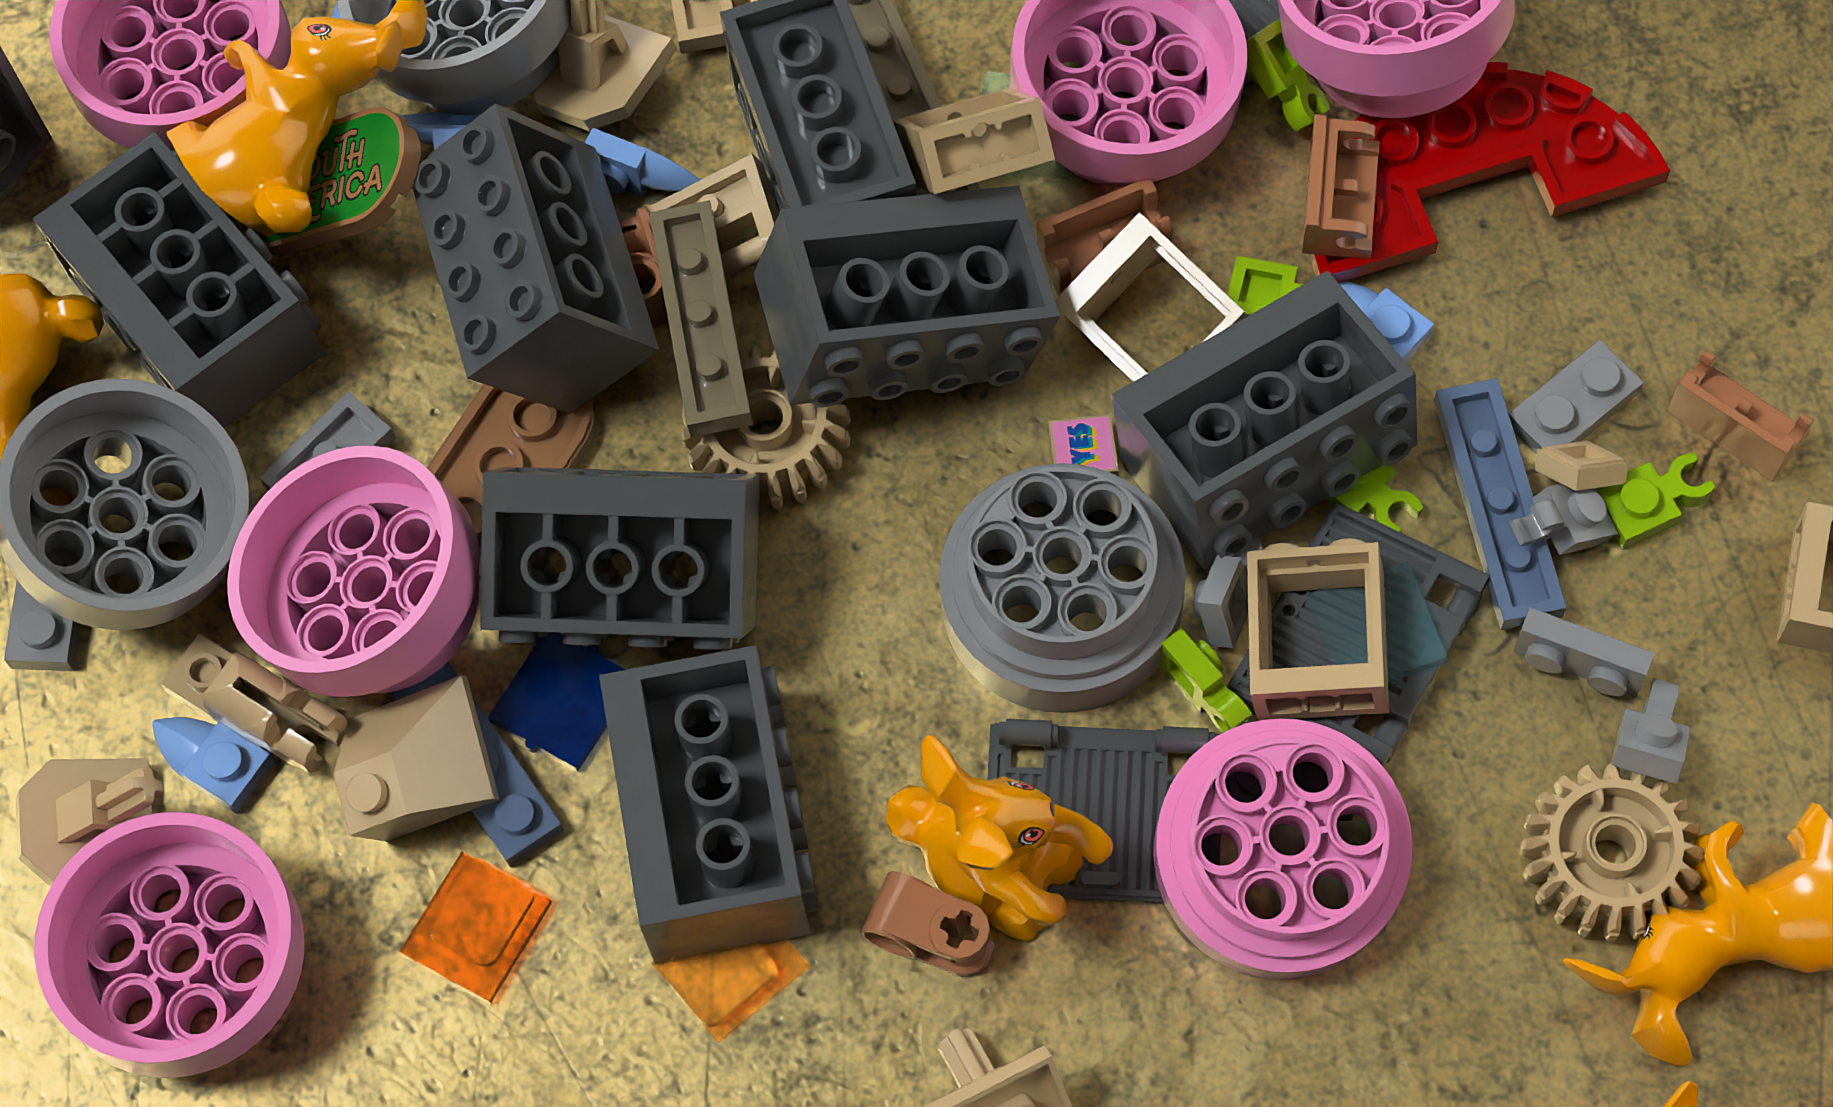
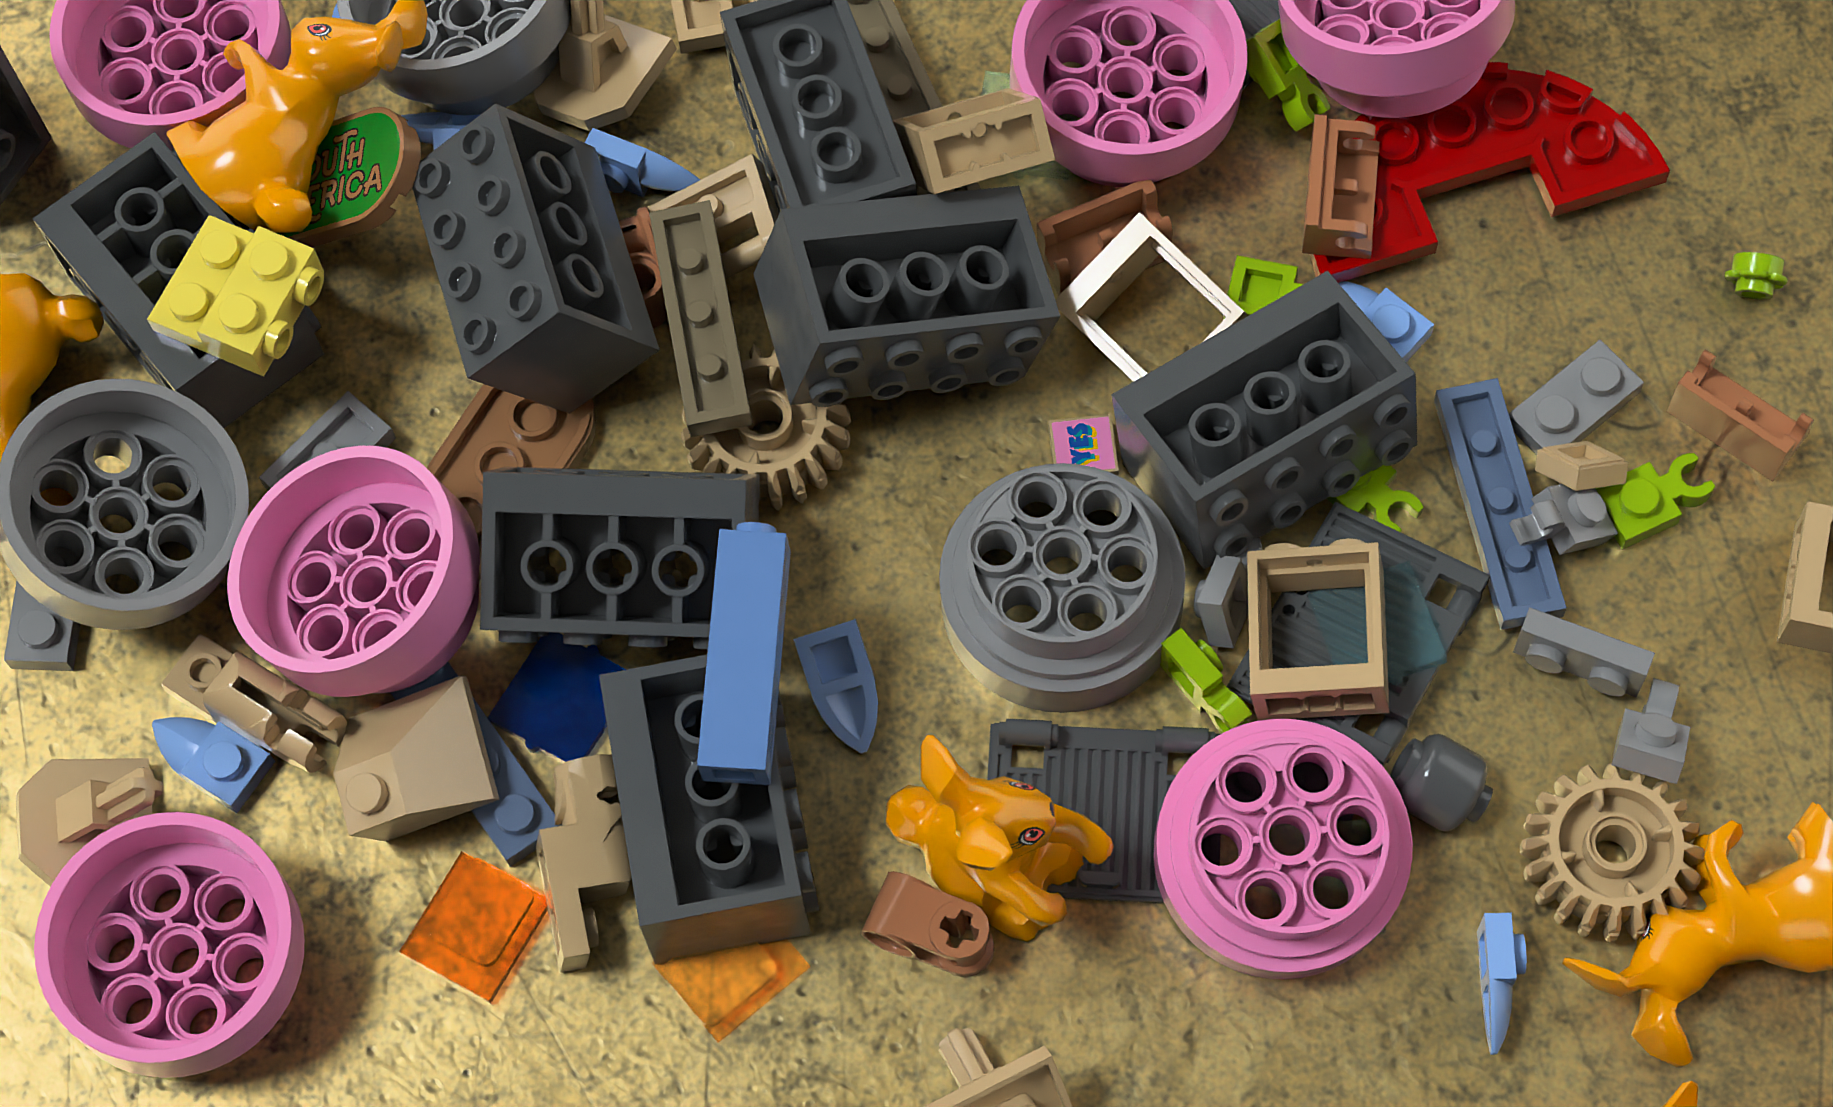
none -> light yellow plate [147,215,324,377]
none -> tan plate [536,755,632,973]
none -> medium blue brick [697,522,791,785]
none -> light blue plate [793,619,878,753]
none -> dark grey head [1390,734,1493,831]
none -> light blue plate [1477,912,1527,1055]
none -> lime plate [1724,252,1788,299]

